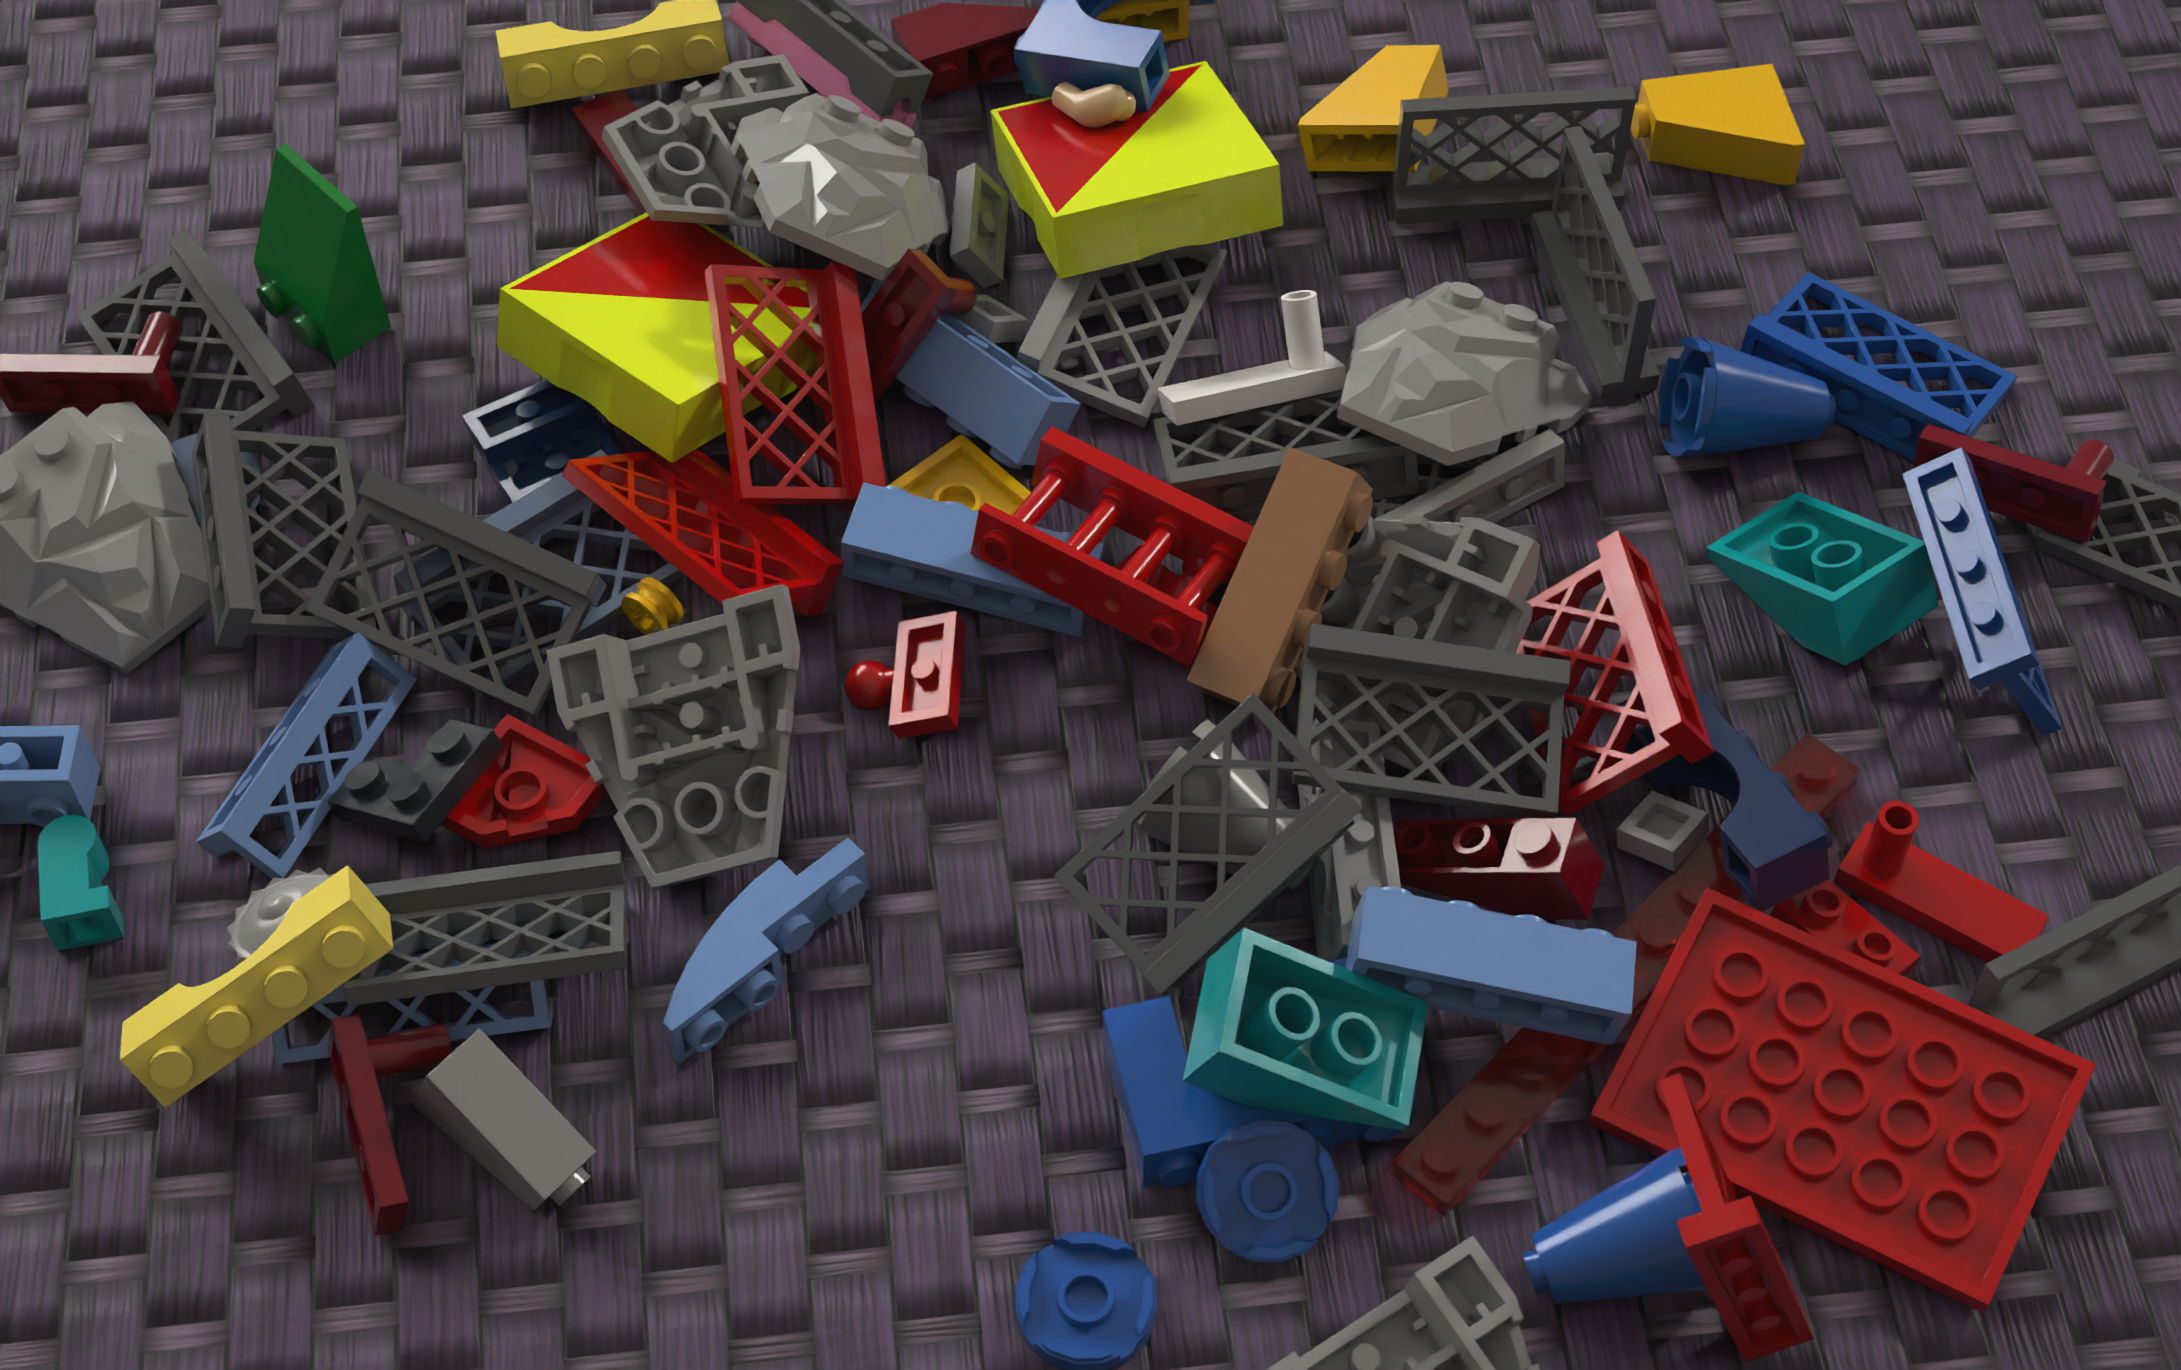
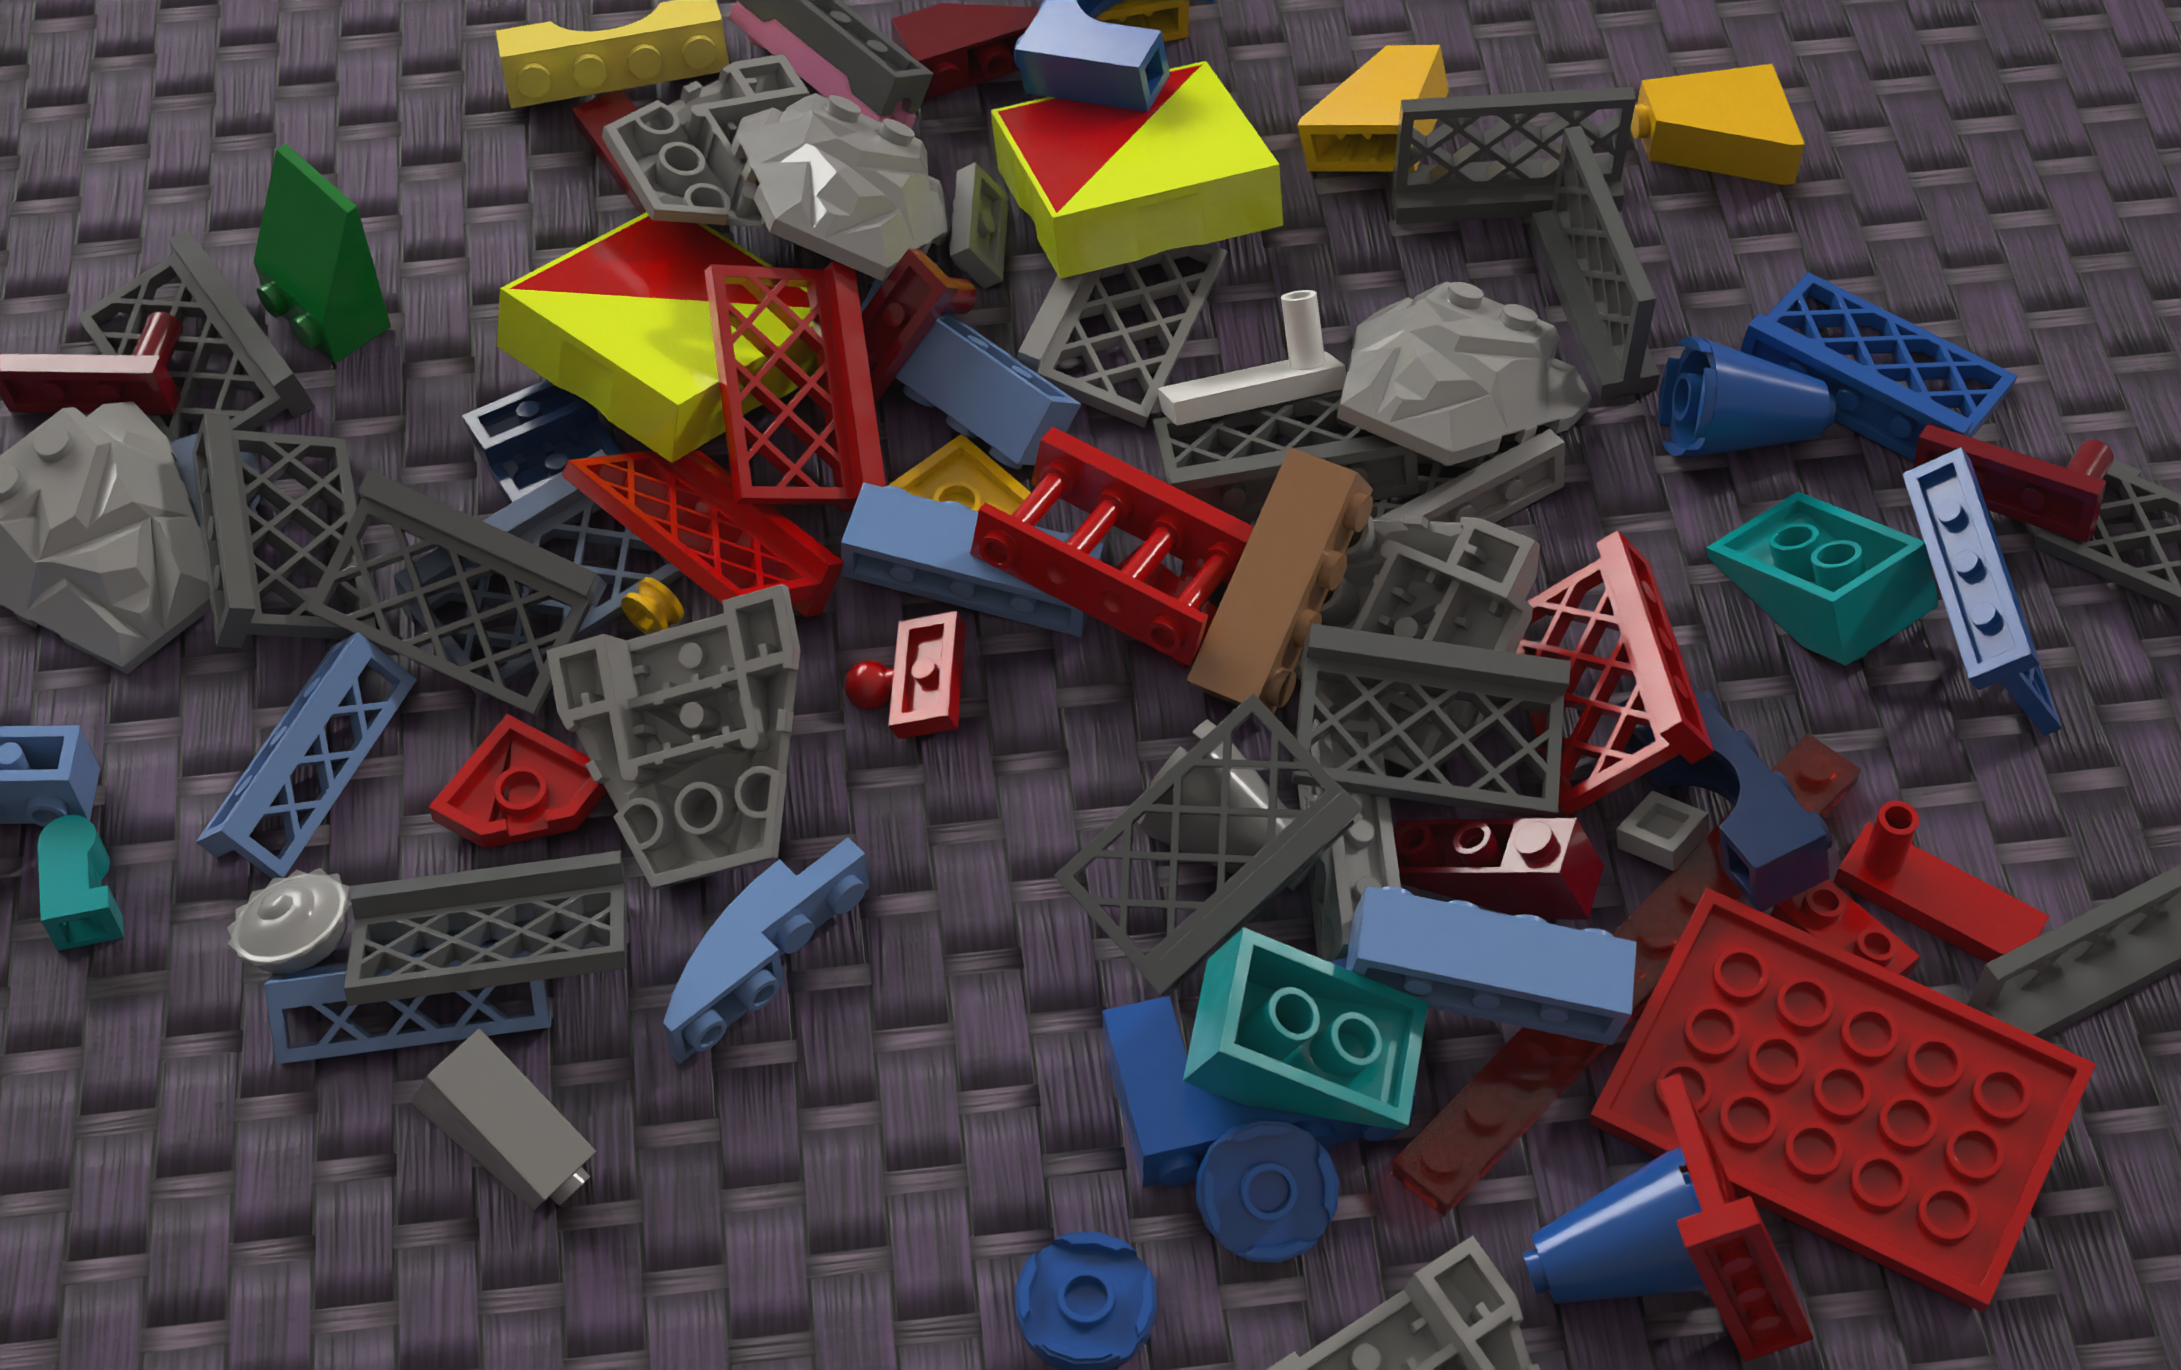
light yellow arch [120,865,393,1108] -> none
black plate [327,719,505,842] -> none
dark red piece [327,1013,452,1236] -> none
light grey plate [952,294,1029,345] -> none
tan arm [1052,82,1136,128] -> none

